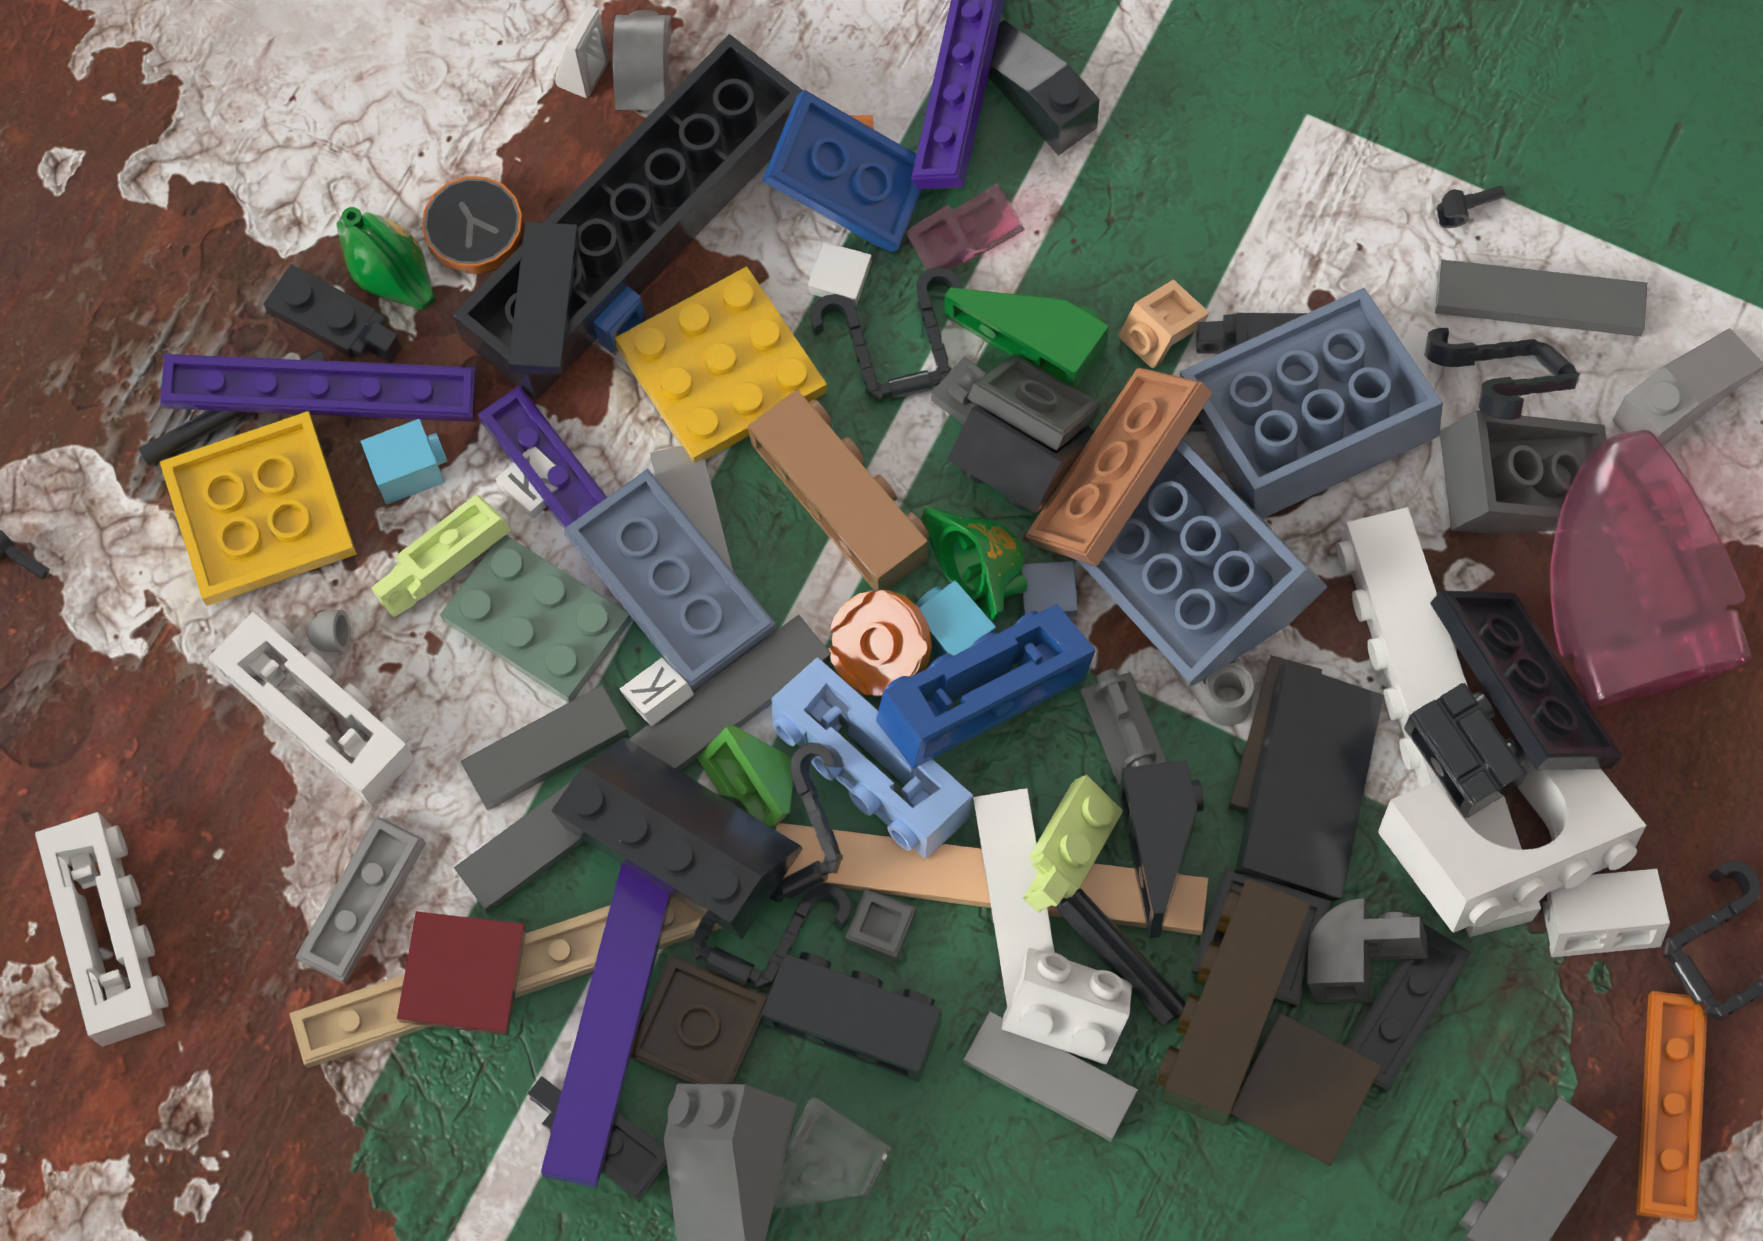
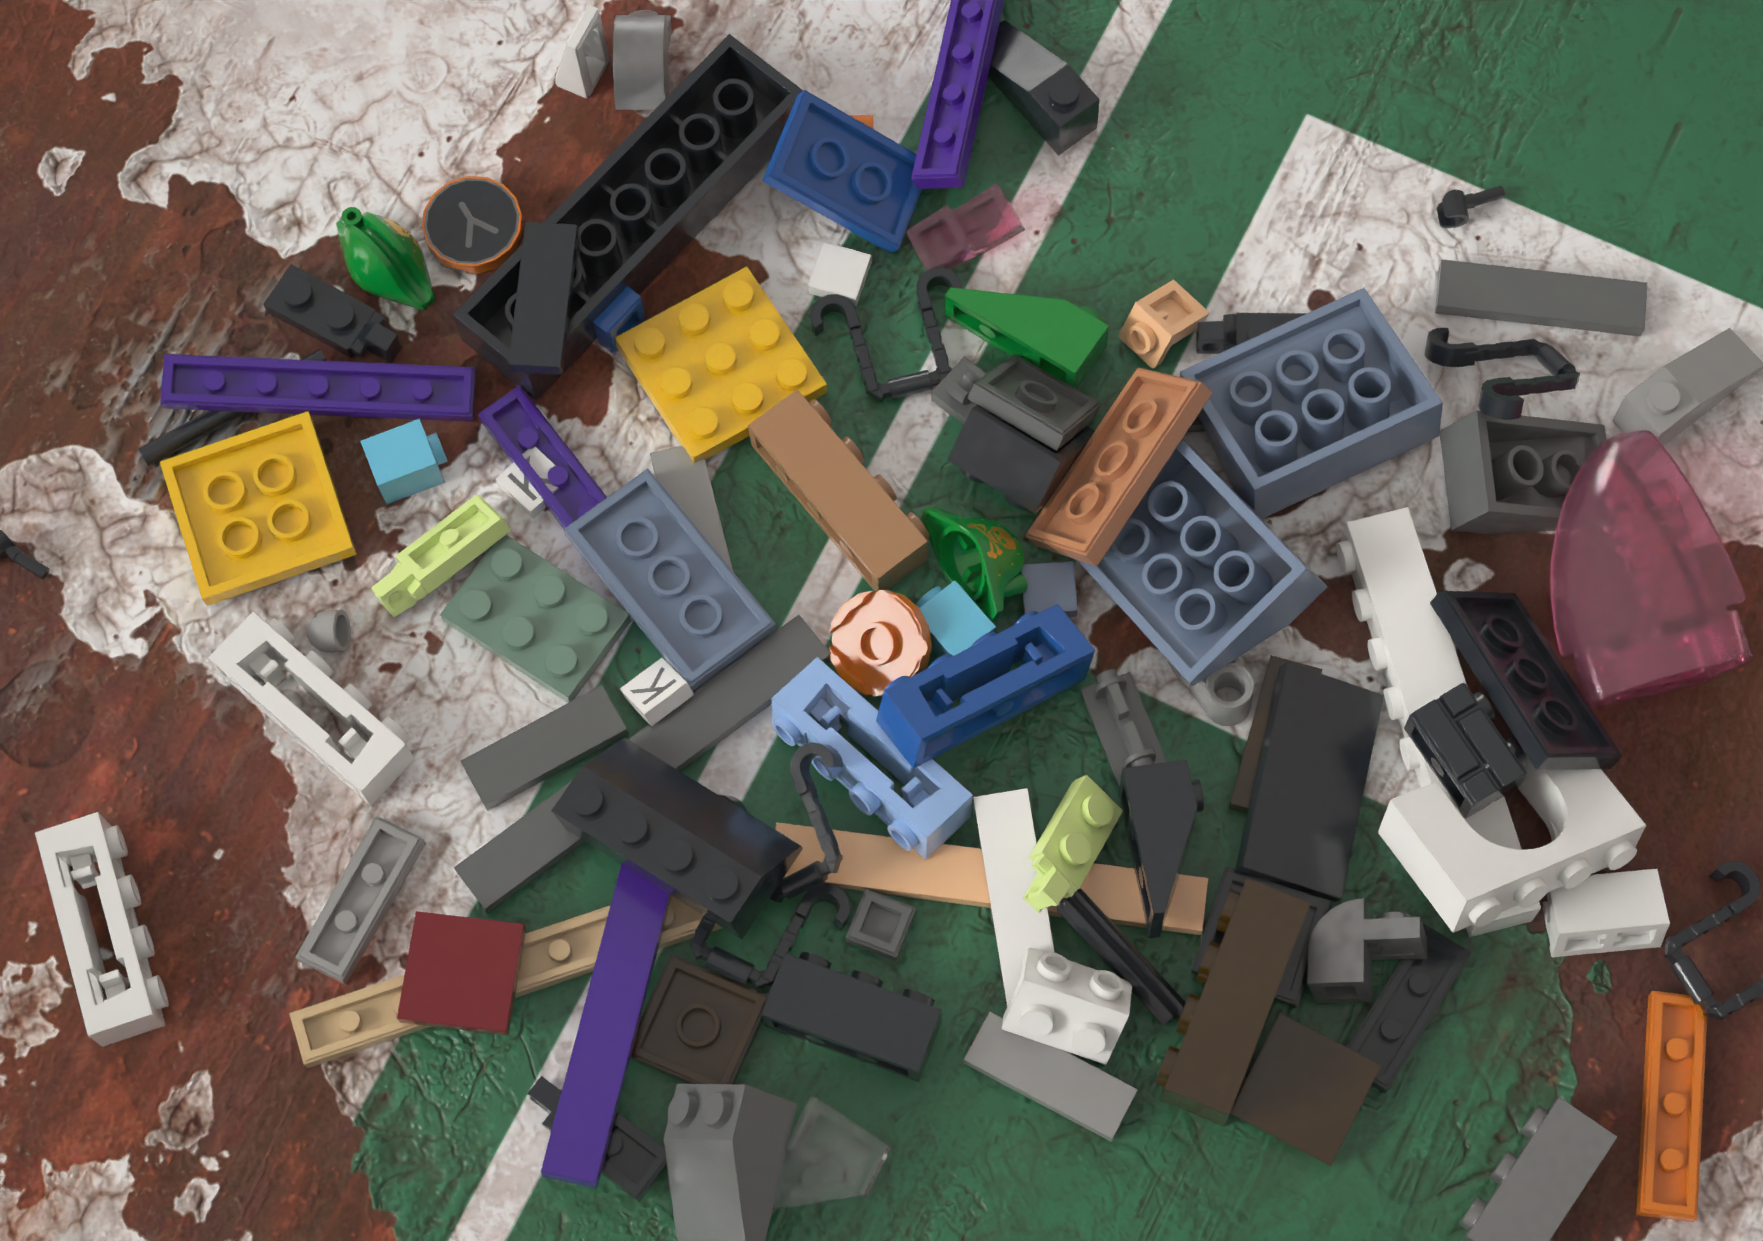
bright green slope [697,725,793,829] -> none

